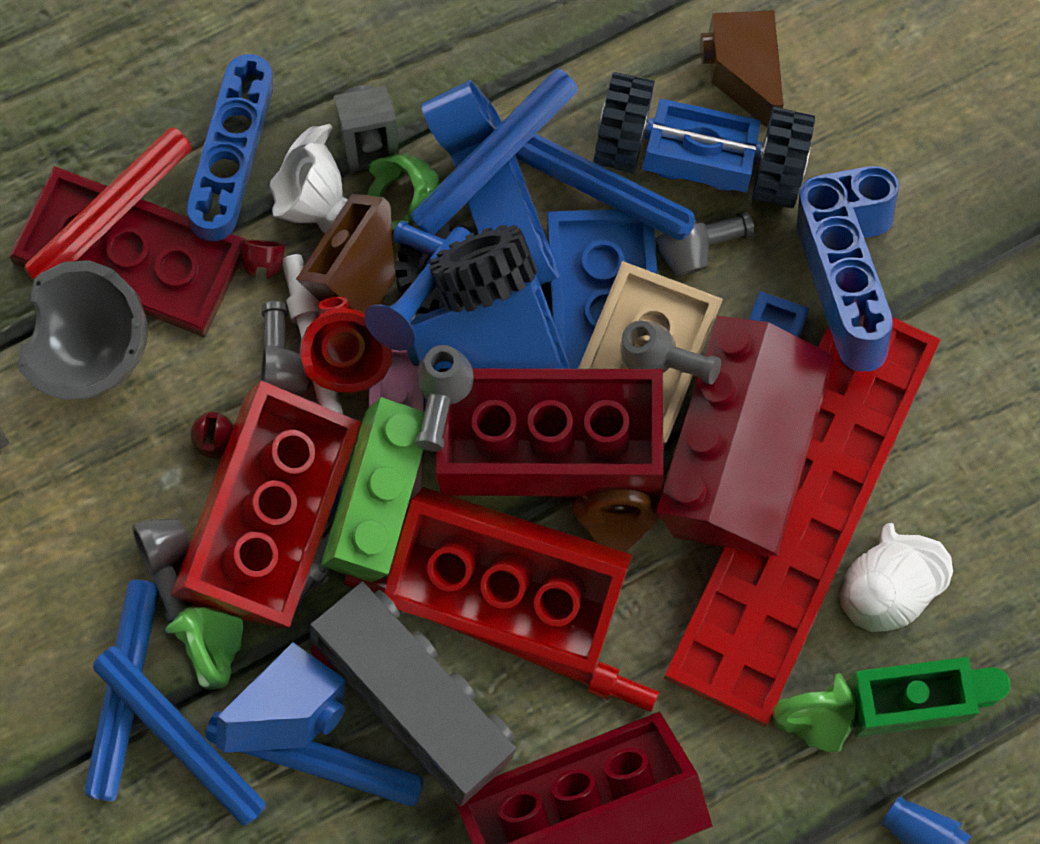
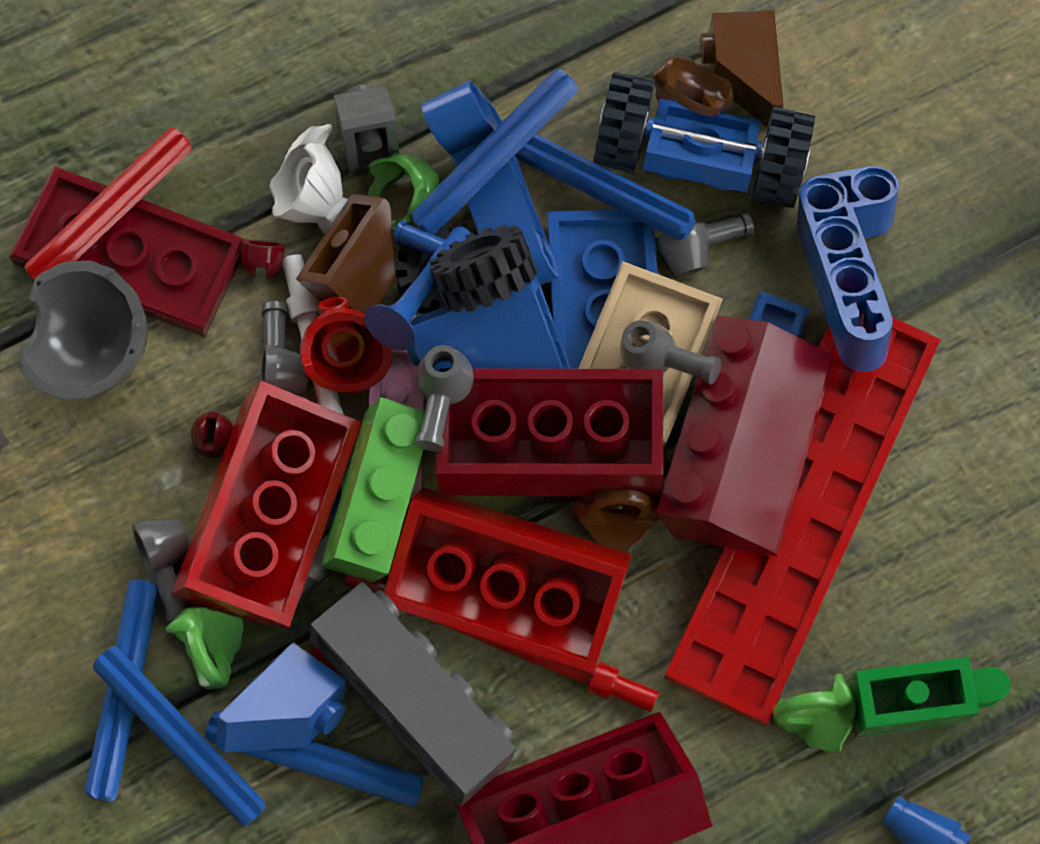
blue beam [187,54,273,241] -> none
white hair [839,523,953,632] -> none
none -> reddish brown piece [652,56,734,117]

